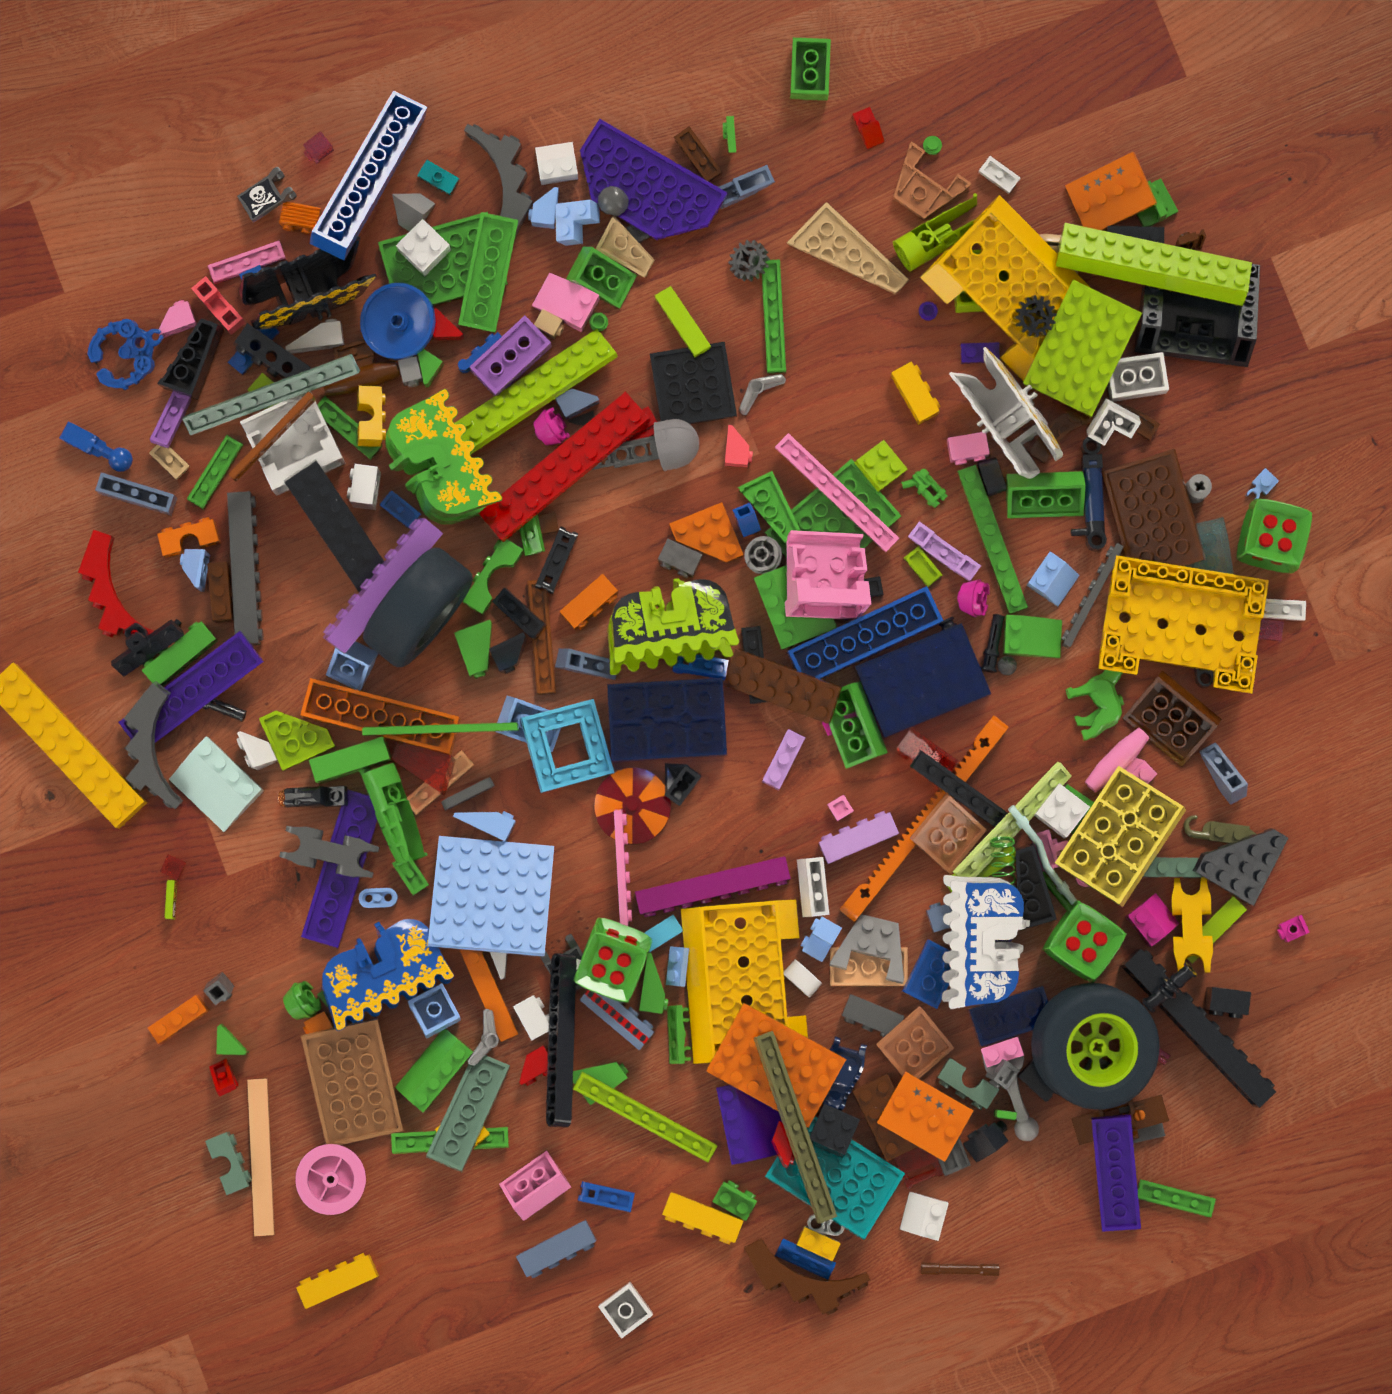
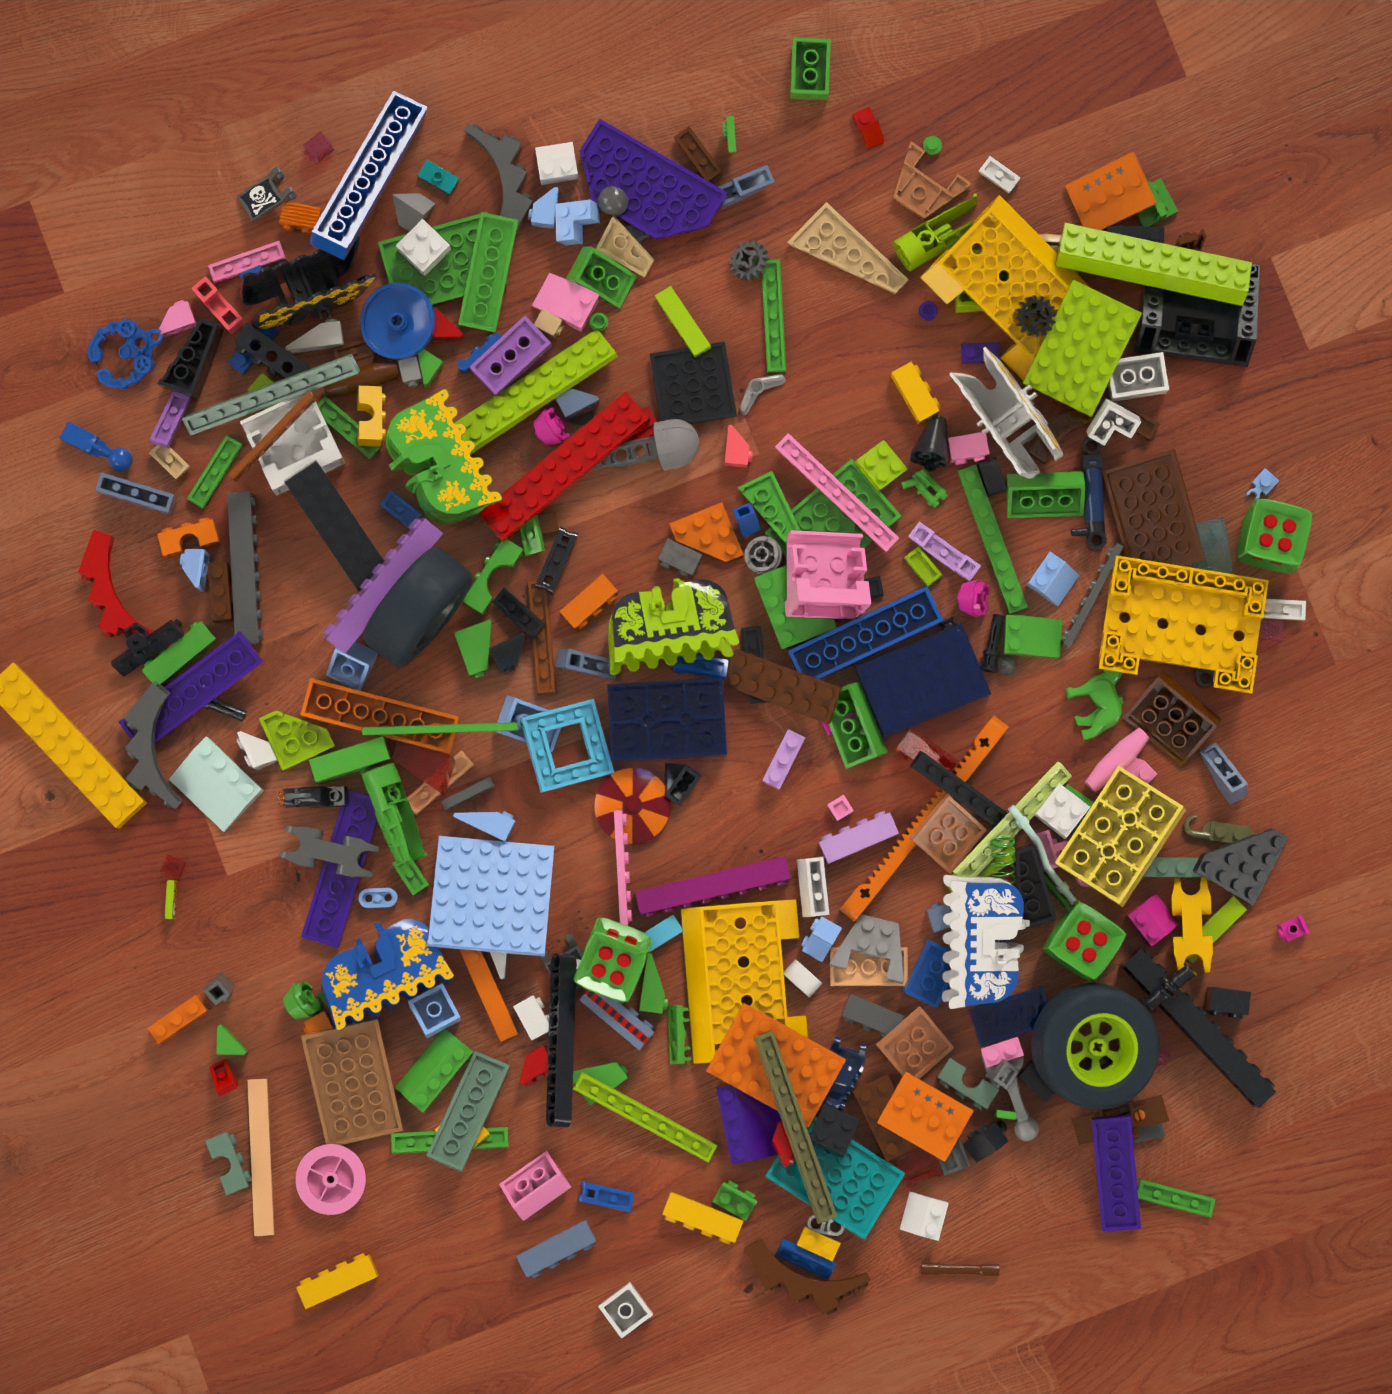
white brick [347,464,381,510] -> none
light grey piece [467,1009,499,1066] -> none
light blue plate [666,946,689,987] -> none
light grey piece [1185,474,1212,503] -> none
none -> black cone [910,415,948,471]

